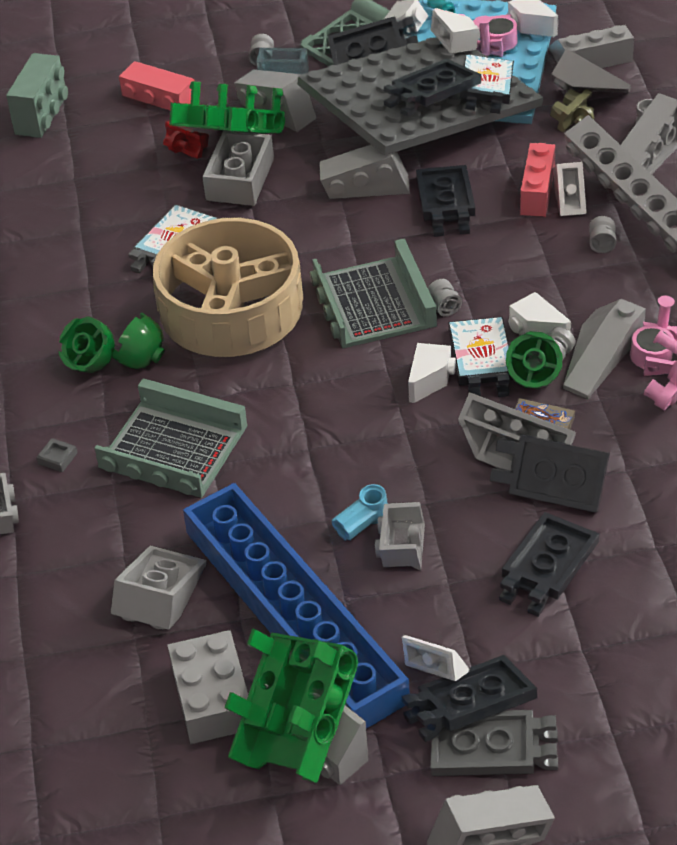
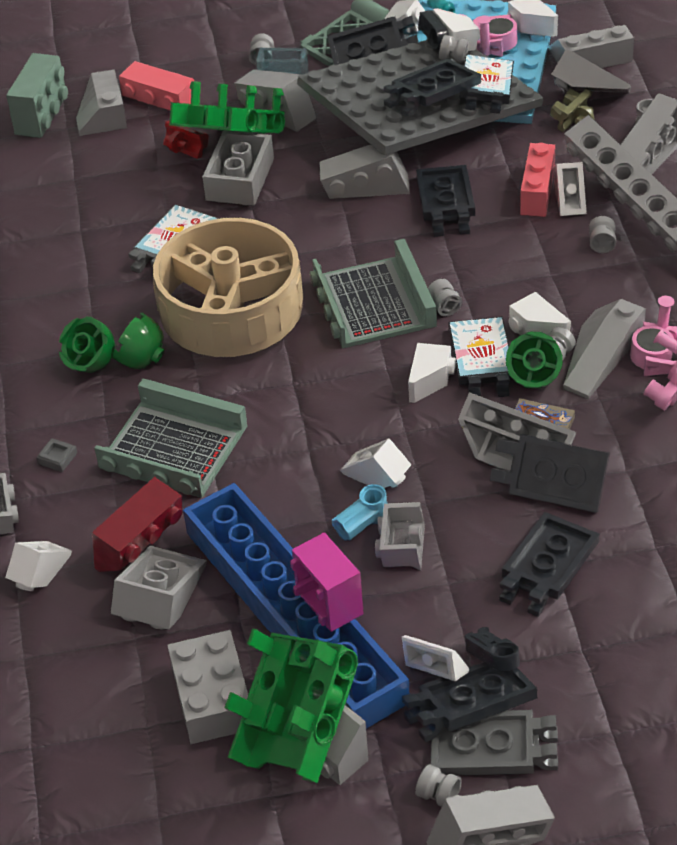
none -> white slope [5,541,72,591]
none -> light grey wedge [76,70,127,136]
none -> dark red slope [92,477,183,572]
none -> dark pink container [290,532,363,632]
none -> white slope [340,438,411,488]
none -> light grey wheel [415,764,462,807]
none -> black piece [418,10,449,49]
none -> light grey wheel [439,35,469,64]
none -> black piece [465,627,520,671]

